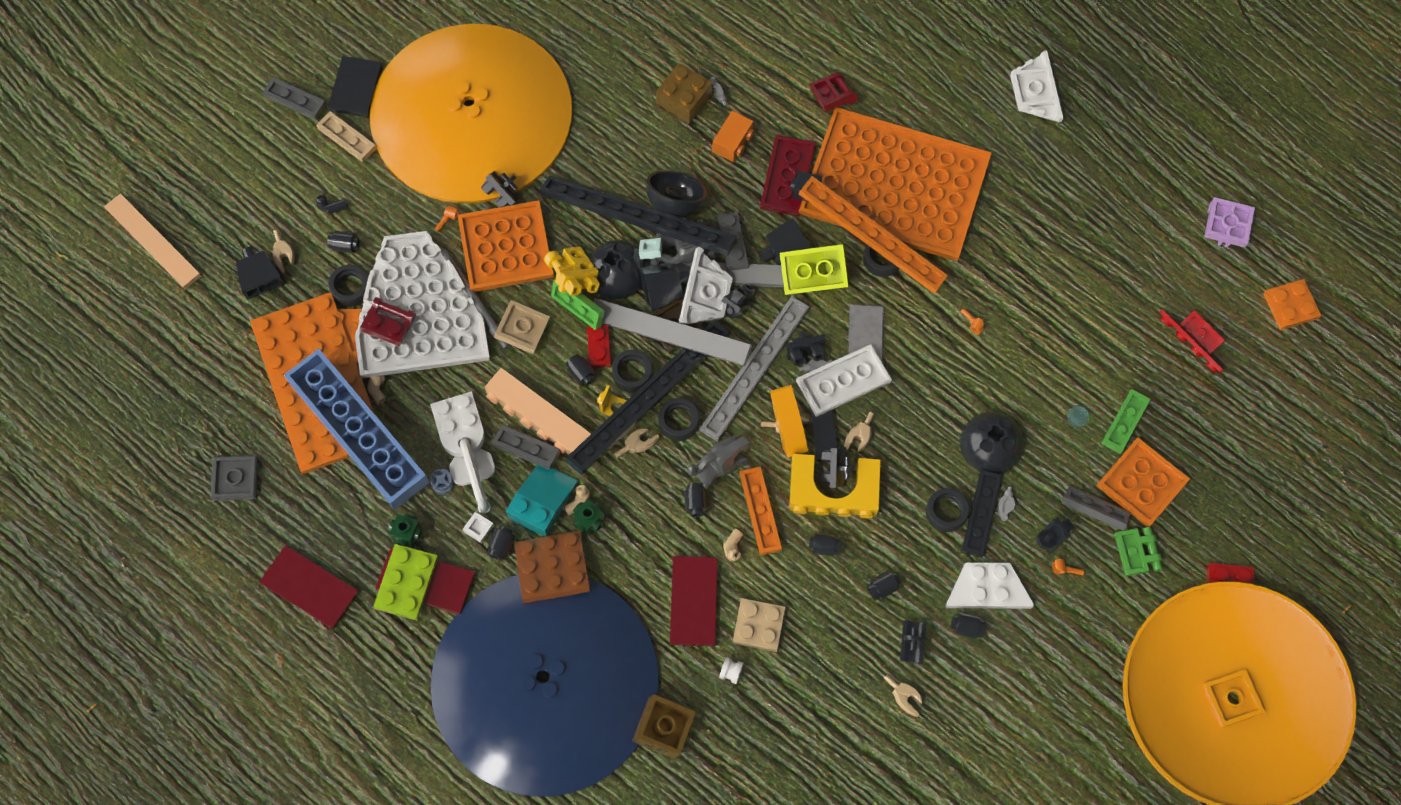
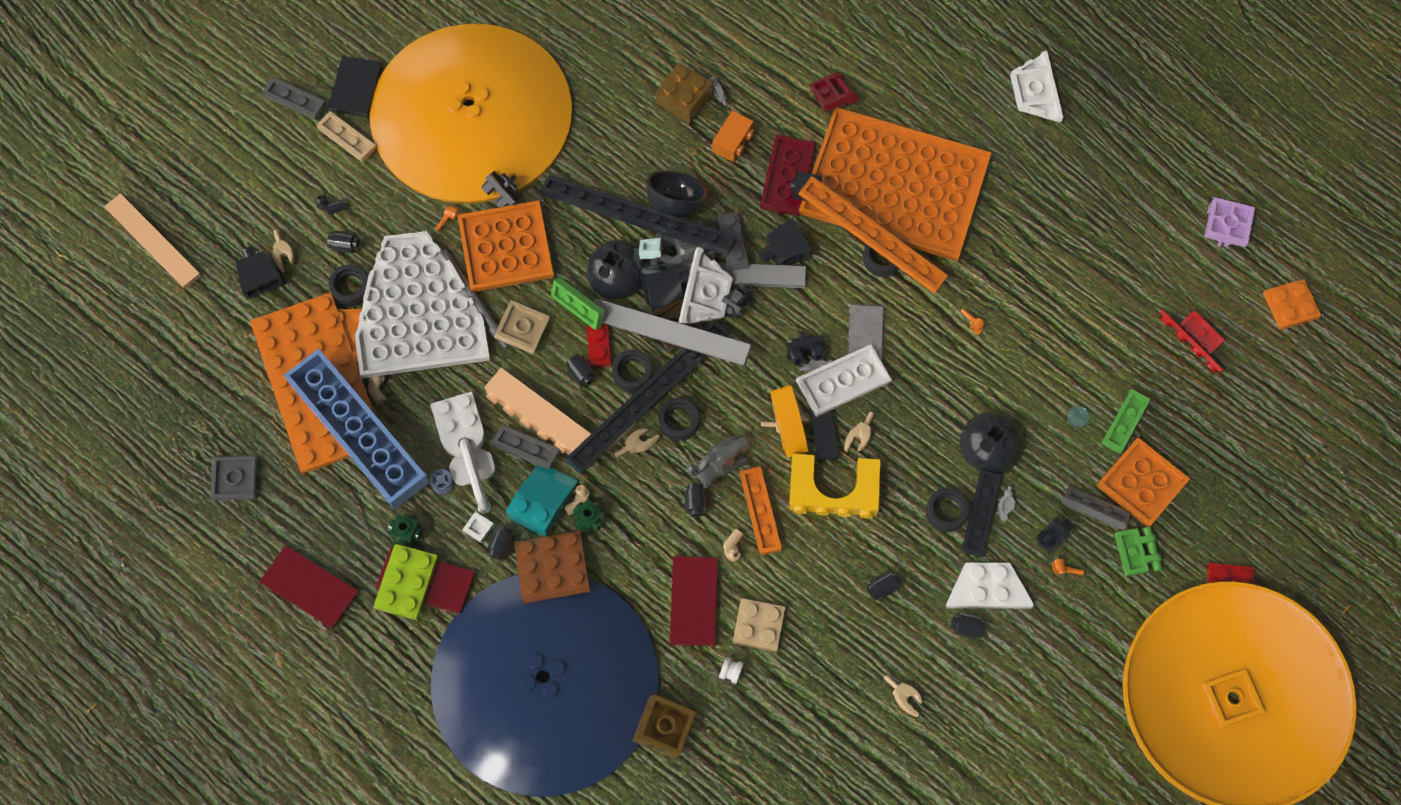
dark red plate [360,297,416,347] -> none
yellow hips [544,246,600,296] -> none
yellow bracket [597,385,627,417] -> none
light grey tile [700,296,810,442] -> none
neon yellow slope [780,244,849,295] -> none
black brick [809,532,841,556] -> none
black hips [821,447,857,488] -> none
black hips [899,620,926,664] -> none

